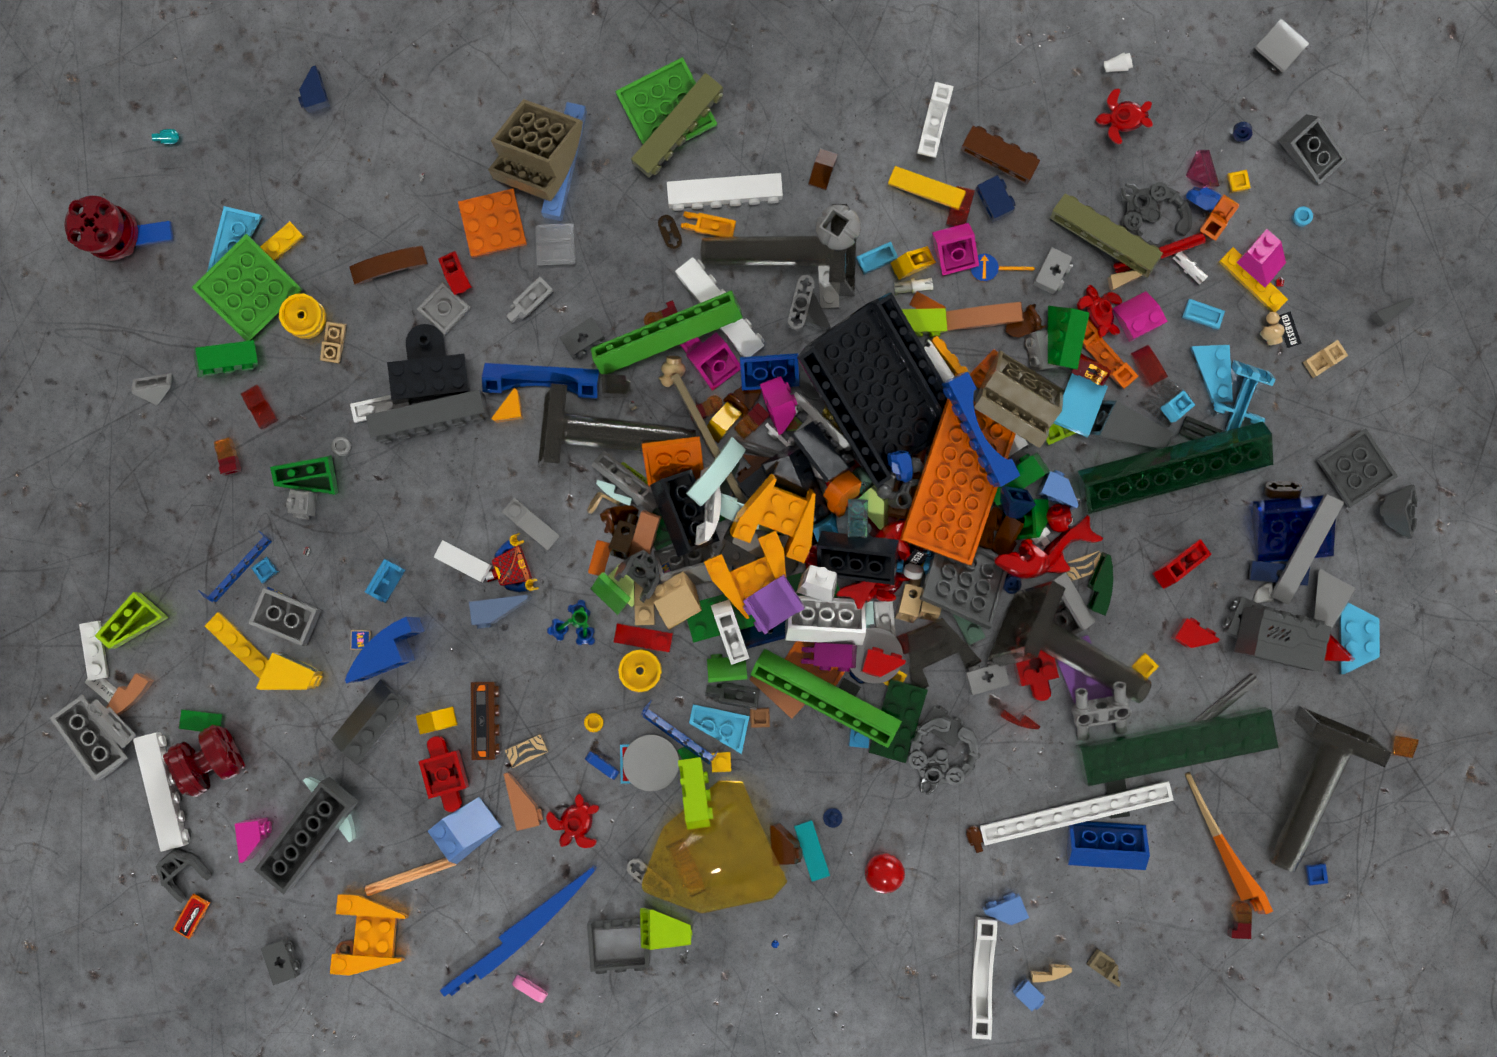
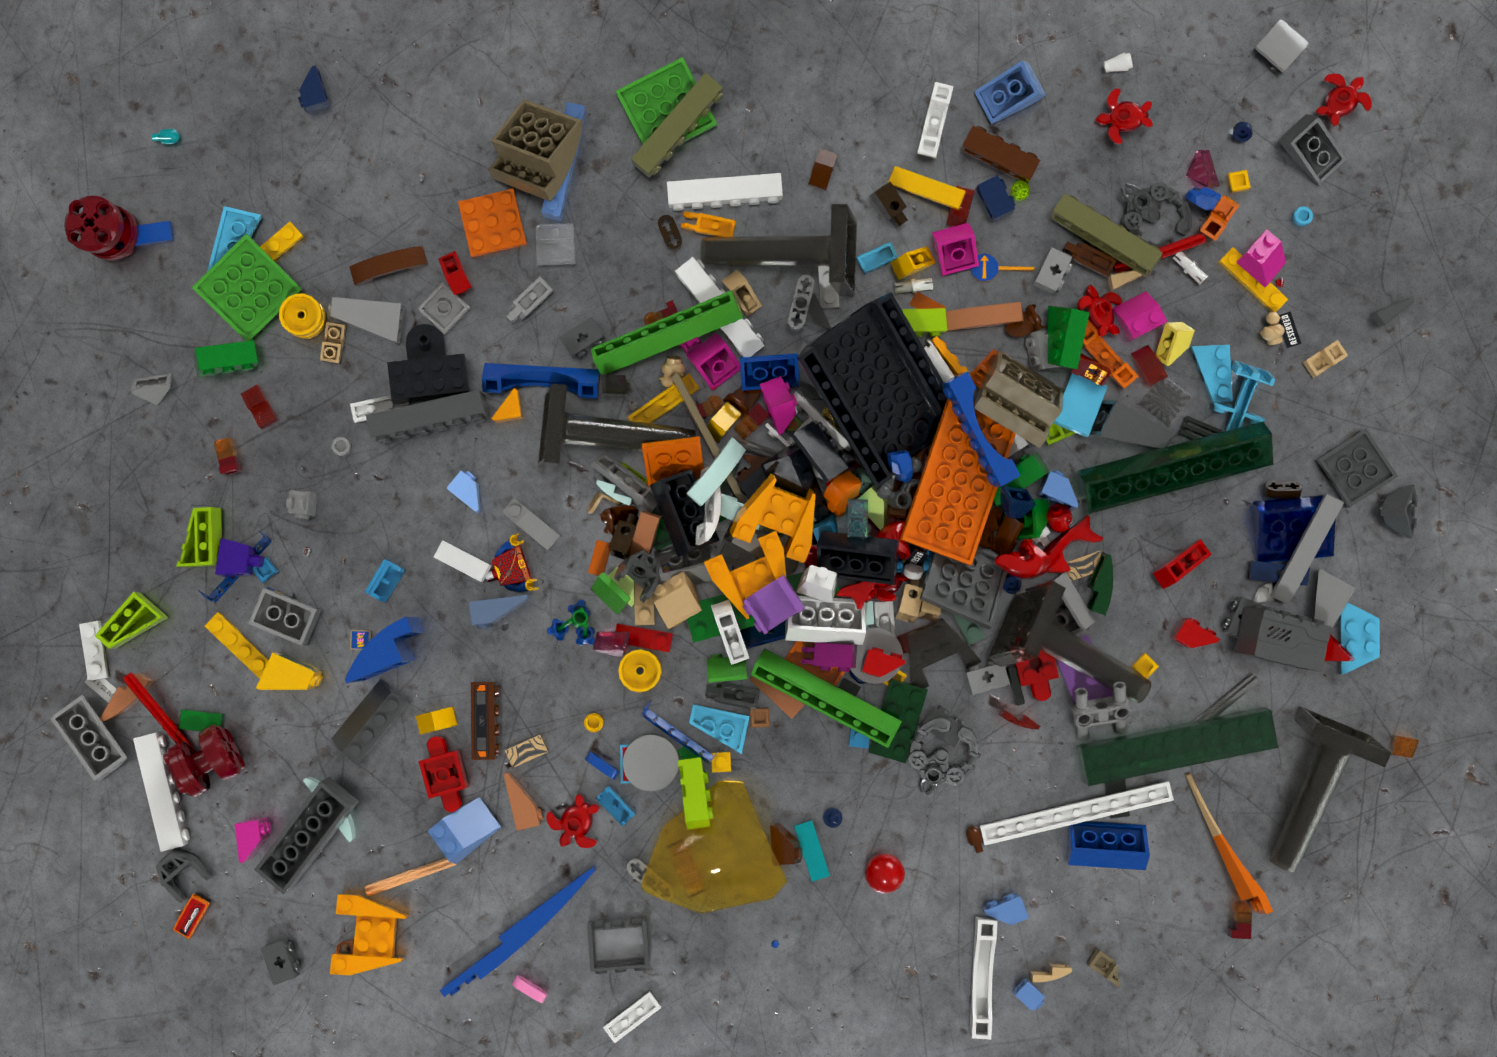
light grey hinge [86,699,136,748] -> none
green wedge [270,455,339,495] -> none
lime slope [640,908,692,950] -> none
light grey piece [816,204,861,250] -> none
medium azure slope [1161,390,1195,423] -> none
medium azure tile [1182,299,1225,330] -> none
blue tile [1305,863,1328,886] -> none
none -> red axle [123,672,191,745]
none -> lime wedge [176,507,222,567]
none -> dark purple torso [215,538,264,577]
none -> light grey slope [328,297,404,344]
none -> light blue slope [447,471,481,513]
none -> clear pink slope [593,632,630,657]
none -> dark azure hinge [595,785,636,826]
none -> white plate [603,991,662,1043]
none -> yellow tile [627,373,700,433]
none -> tan slope [722,270,762,317]
none -> dark brown torso [869,181,908,226]
none -> medium blue slope [974,61,1046,124]
none -> pearl dark grey tile [1006,666,1025,706]
none -> clear neon green tile [1010,181,1030,201]
none -> reddish brown hinge [1063,241,1117,278]
none -> light yellow slope [1154,322,1195,366]
none -> red animal [1316,74,1372,127]

